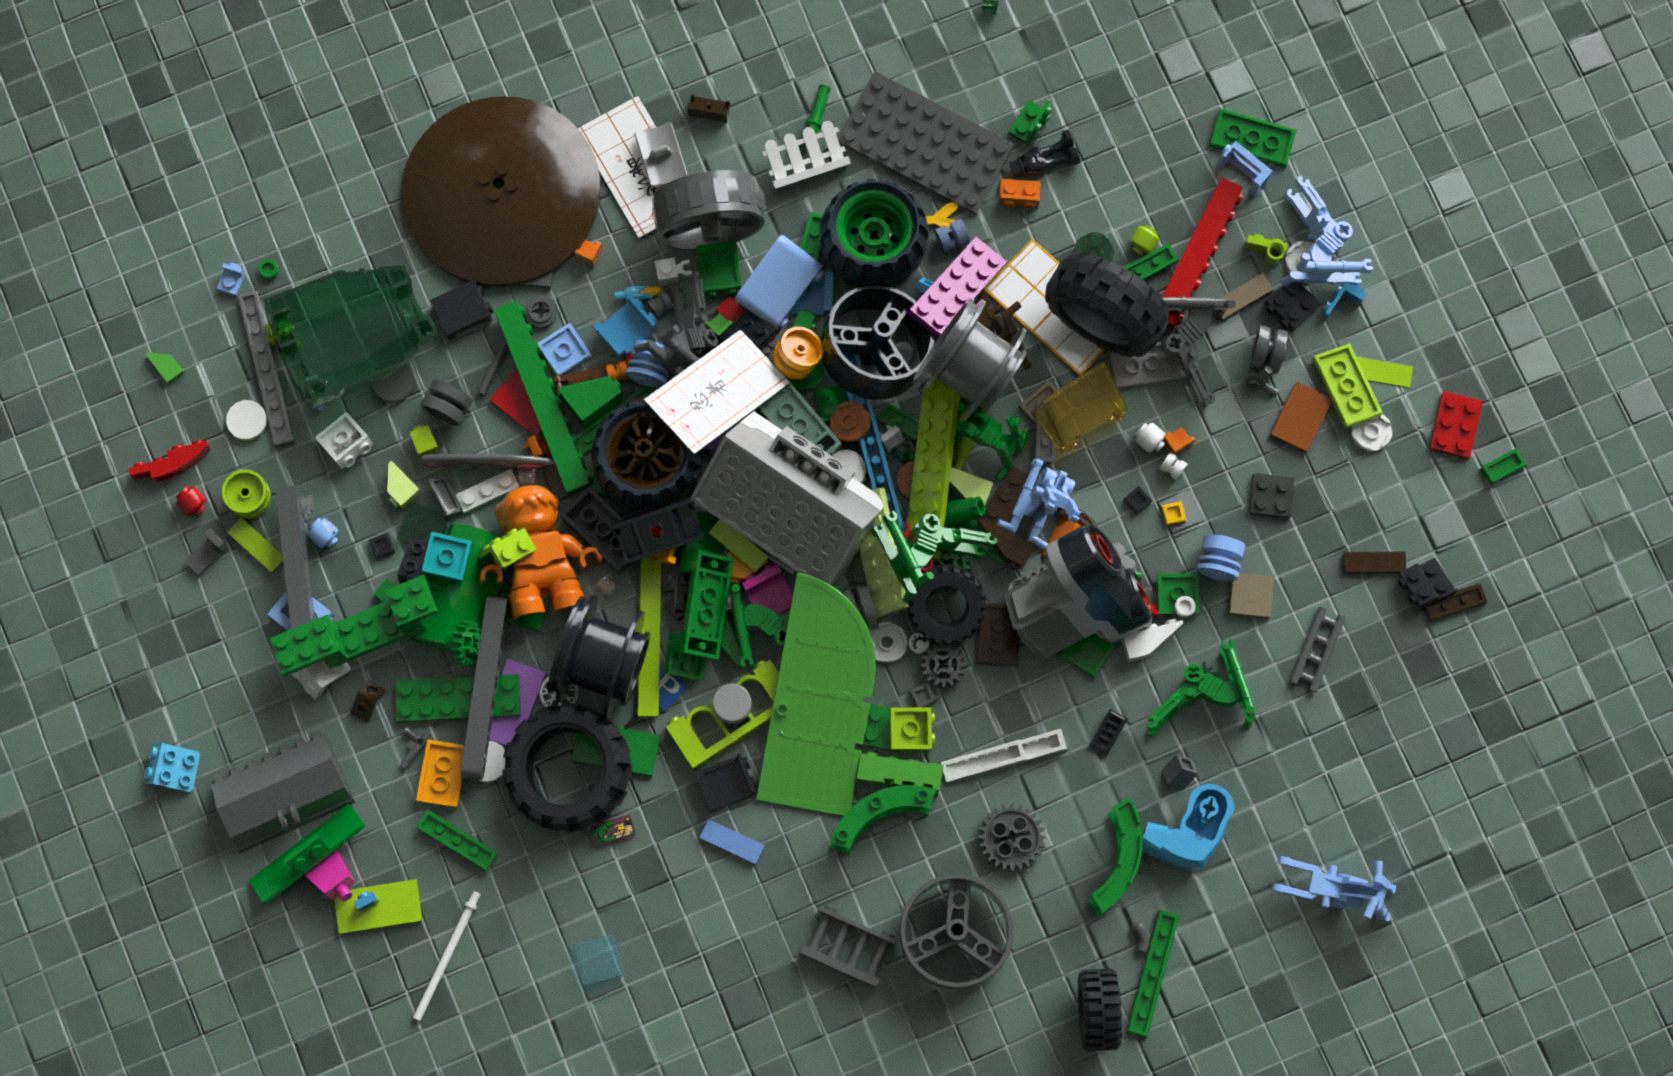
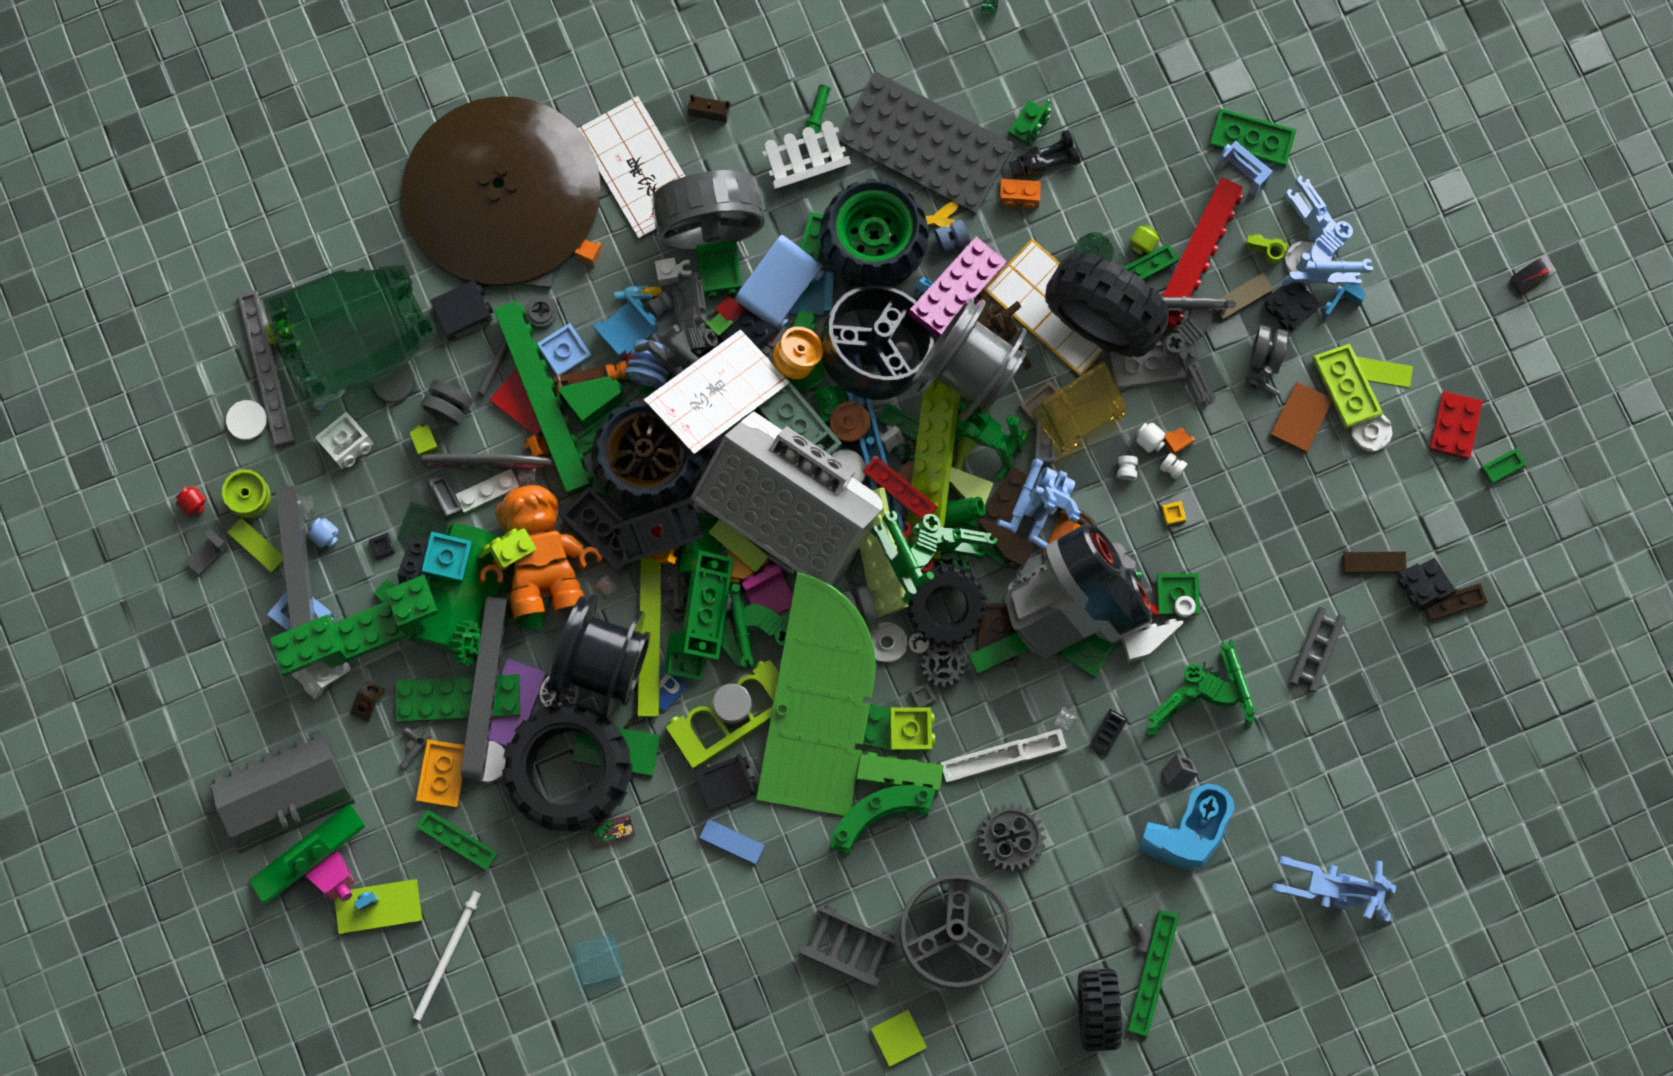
red slope [128,440,211,483] -> none
medium azure bracket [144,743,200,792] -> none
bright green tile [146,352,185,384] -> none
light blue bracket [217,263,245,297] -> none
green tile [258,259,279,280] -> none
yellowish green slope [387,461,422,510] -> none
light grey shield [634,122,688,187] -> none
green fence [1087,797,1143,917] -> none
black tile [1123,486,1152,515] -> none
light blue wheel [1196,534,1245,581] -> none
dark tan tile [1229,573,1274,618] -> none
pearl dark grey plate [1249,473,1295,519] -> none
none -> red tile [863,456,938,519]
none -> lime tile [871,1010,927,1067]
none -> green tile [969,633,1030,674]
none -> clear wheel [1054,706,1078,732]
none -> white wheel [1117,456,1138,480]
none -> black slope [1511,255,1557,294]

